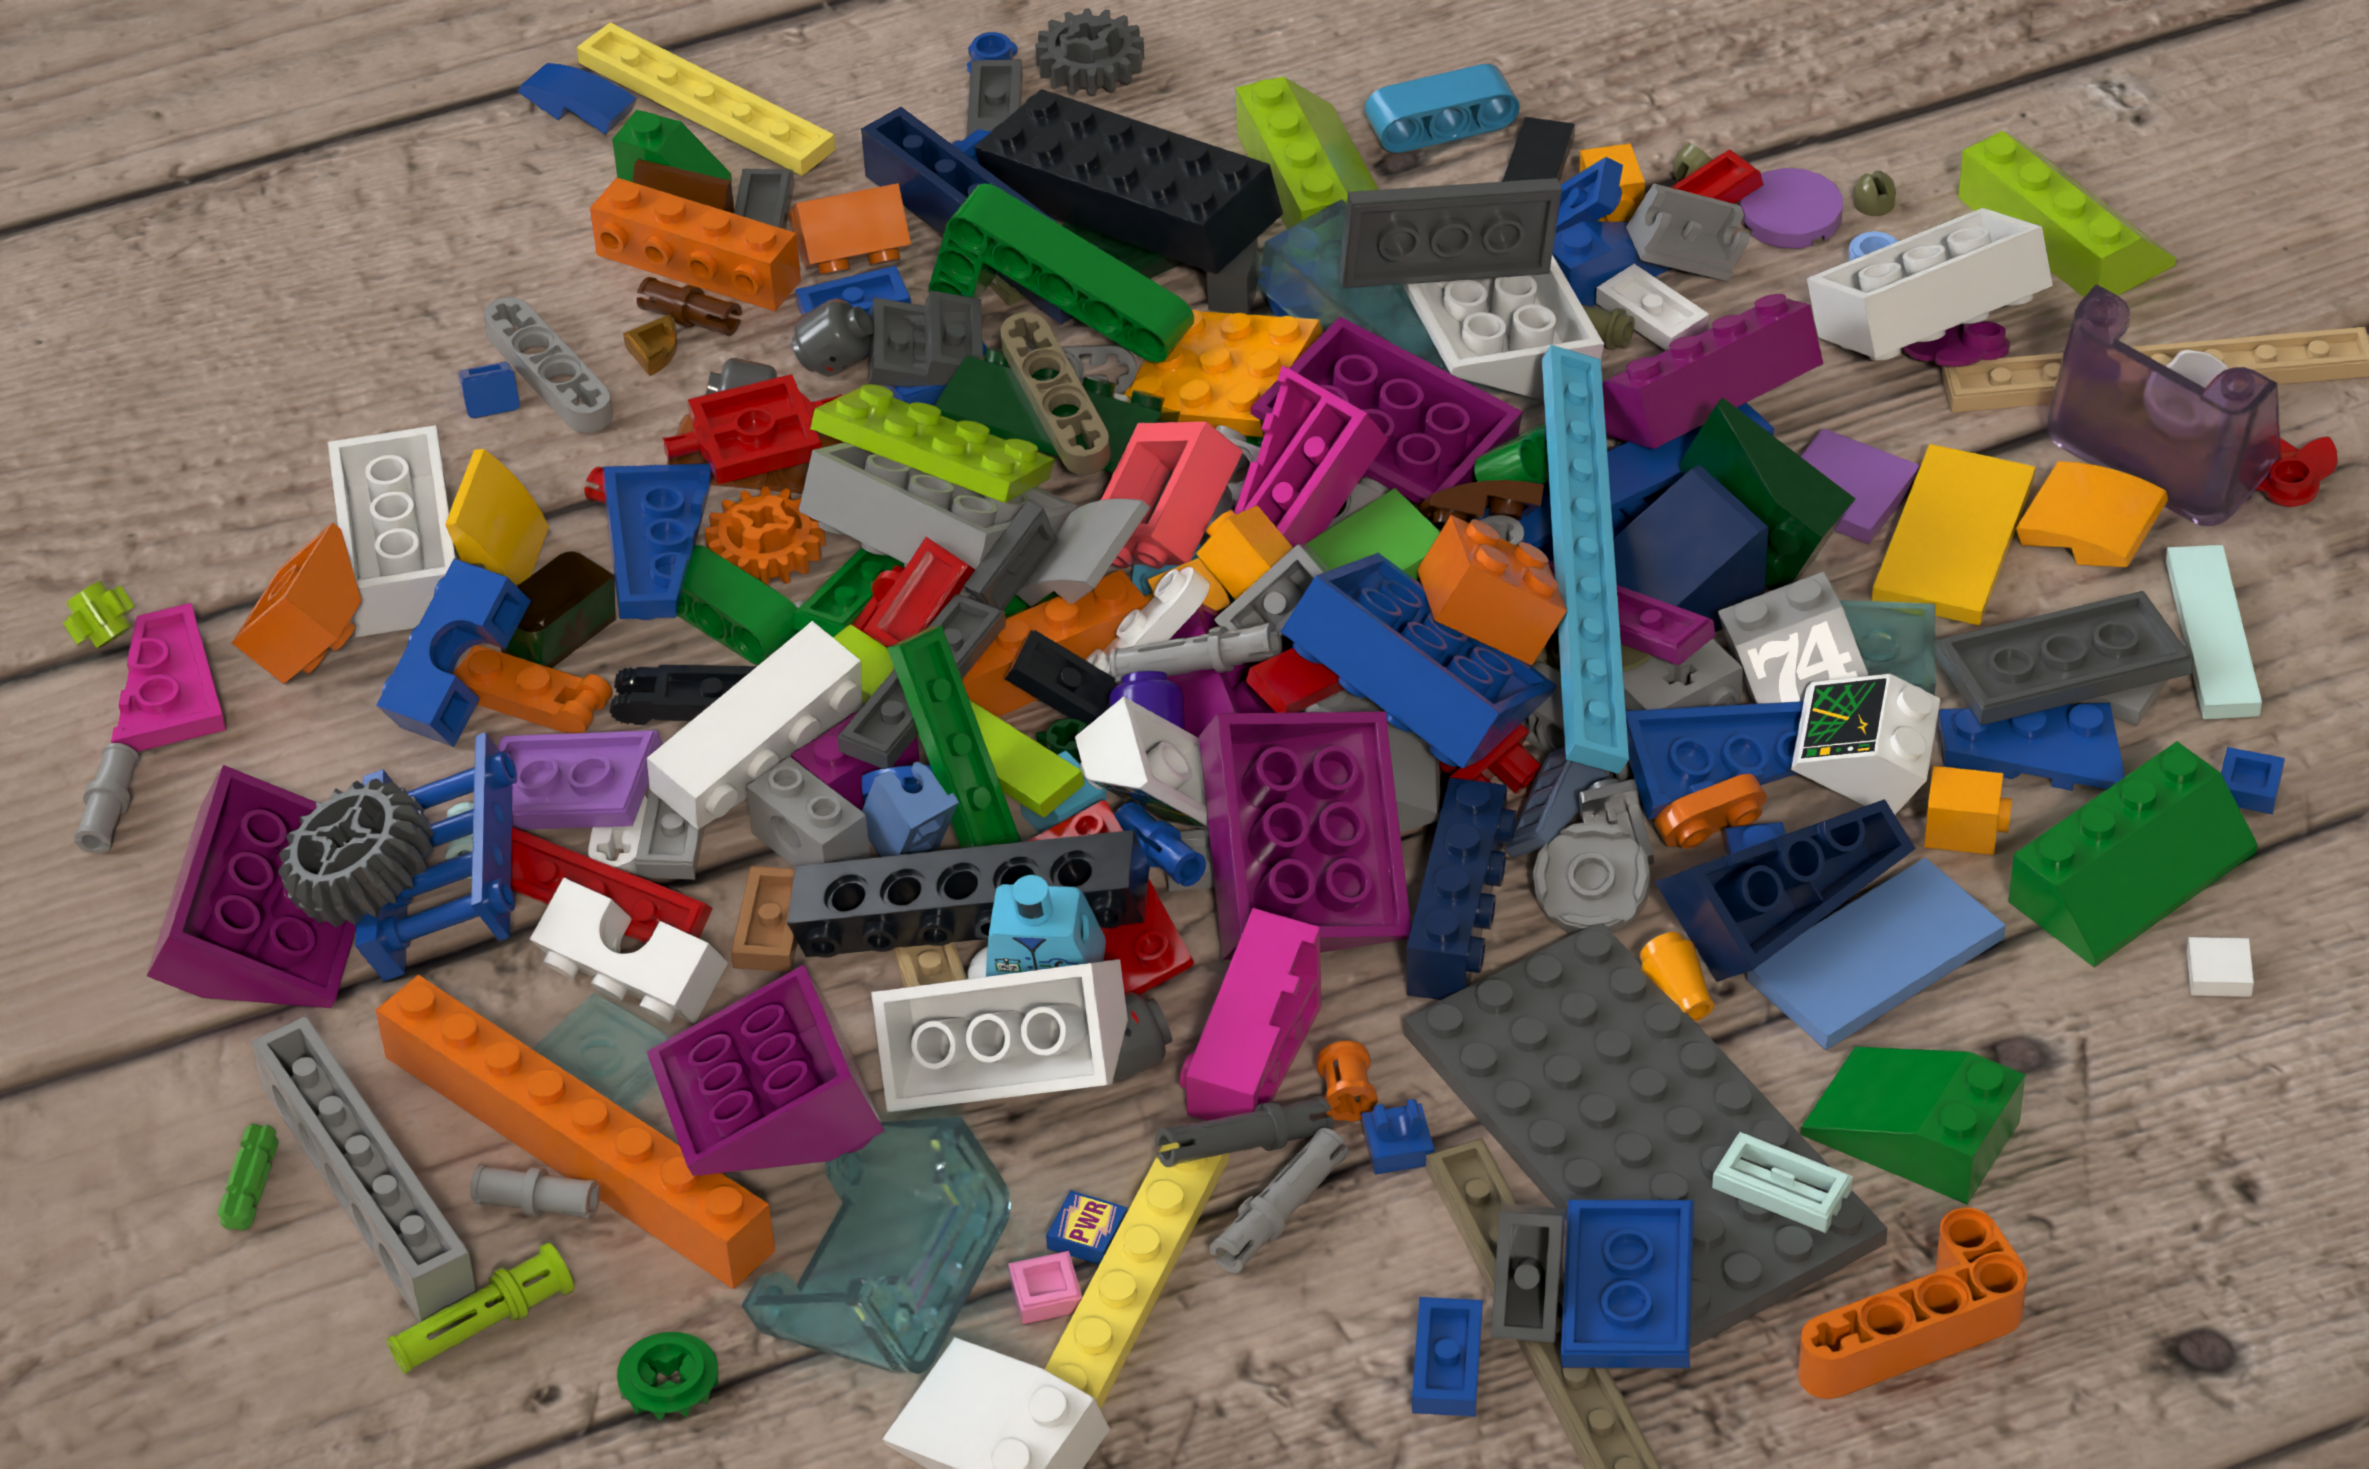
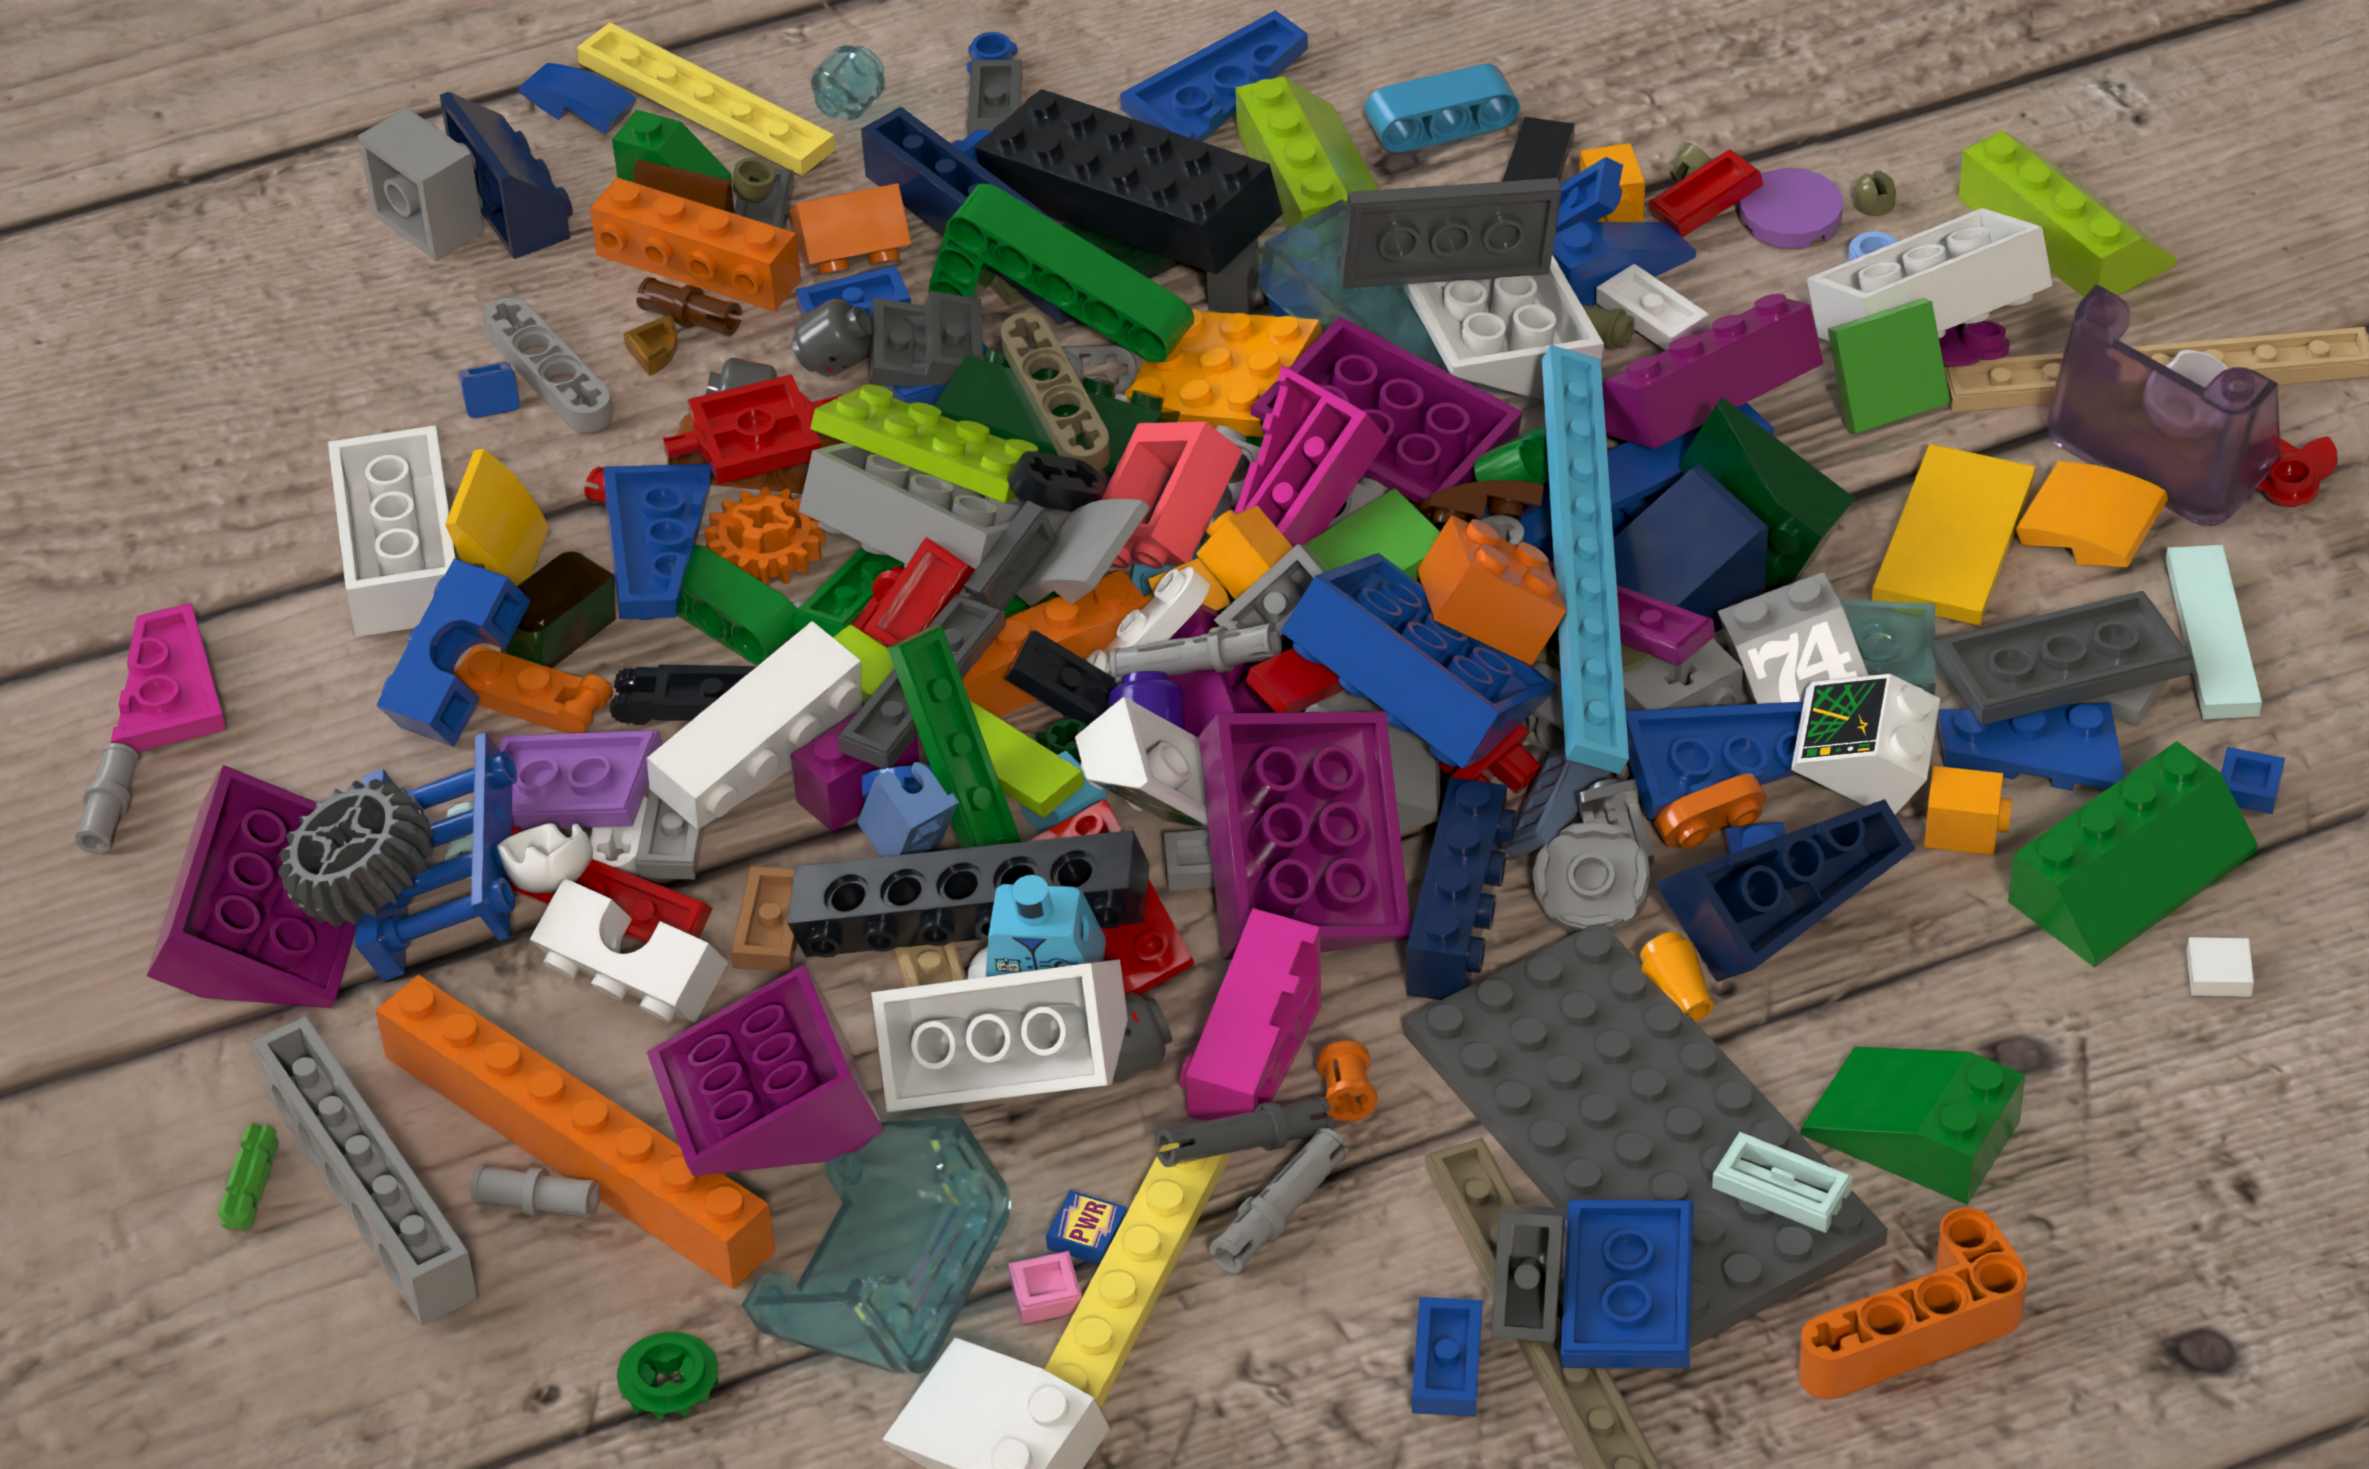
lime gear [63,580,135,649] -> none
orange slope [232,522,362,684] -> none
lime pin [386,1242,575,1374] -> none
clear light blue tile [532,992,671,1111] -> none
light grey brick [746,756,871,867] -> none
dark grey gear [1035,8,1145,95] -> none
blue pin [1114,802,1206,887] -> none
blue tile [1362,1099,1435,1175] -> none
light grey hinge [1626,183,1750,282] -> none
medium blue tile [1747,857,2006,1050] -> none
medium lavender tile [1800,428,1920,544] -> none
none -> light grey brick [358,107,484,261]
none -> dark blue slope [440,92,573,259]
none -> white hair [496,823,593,894]
none -> olive hinge [732,157,775,203]
none -> clear light blue head [811,45,885,120]
none -> black beam [1007,451,1106,512]
none -> blue wing [1120,10,1308,142]
none -> bright green tile [1828,298,1950,434]

